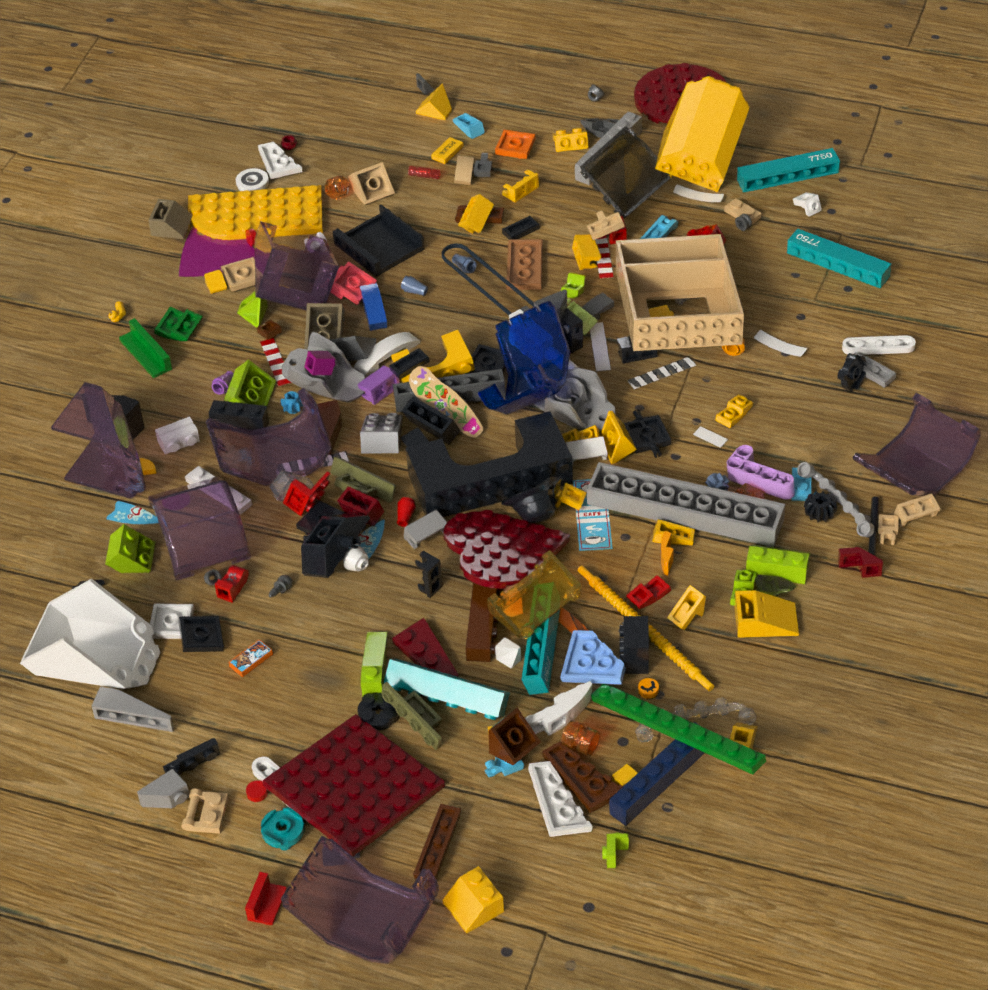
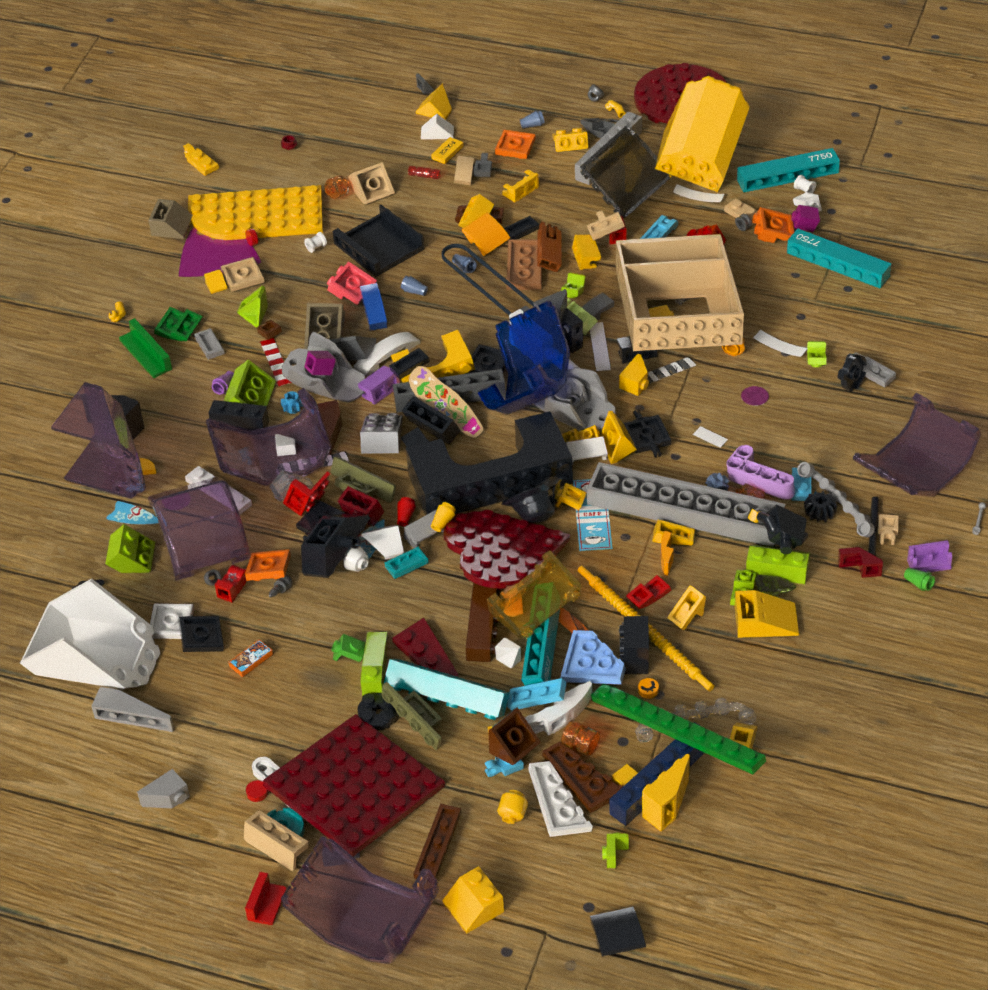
white brick [155,417,200,455] -> none
black hinge [163,738,220,775] -> none
tan plate [181,788,229,834] -> none
white tile [236,168,269,191] -> none
windscreen [255,221,339,310] -> none
white wing [258,142,302,179] -> none
black hinge [415,551,442,598] -> none
medium azure slope [452,113,485,139] -> none
sticker [595,235,613,279] -> none
yellow slope [715,394,754,428] -> none
white plate [842,335,916,355] -> none
tan hinge [894,494,941,527] -> none
none -> yellow hinge [183,143,219,176]
none -> light grey tile [194,328,224,360]
none -> tan panel [244,810,308,871]
none -> orange plate [245,549,291,581]
none -> white slope [275,434,296,456]
none -> bright green bracket [332,634,365,662]
none -> white slope [361,525,404,559]
none -> teal plate [384,546,429,579]
none -> white slope [421,114,454,139]
none -> yellow cone [431,502,456,532]
none -> light orange slope [462,213,510,256]
none -> yellow head [497,790,528,824]
none -> medium azure plate [507,678,567,711]
none -> sand blue cone [520,111,545,129]
none -> dark orange hinge [537,222,562,272]
none -> black slope [590,907,646,957]
none -> yellow arm [605,100,626,118]
none -> yellow slope [619,354,649,396]
none -> yellow slope [642,754,690,832]
none -> flat silver sticker [741,386,769,406]
none -> black torso [748,504,809,554]
none -> orange plate [752,207,794,243]
none -> magenta brick [791,205,820,232]
none -> white bush [794,175,816,194]
none -> lime bracket [807,341,827,367]
none -> bright green cone [904,568,935,591]
none -> medium lavender hinge [907,540,952,572]
none -> light grey hinge [972,502,986,535]

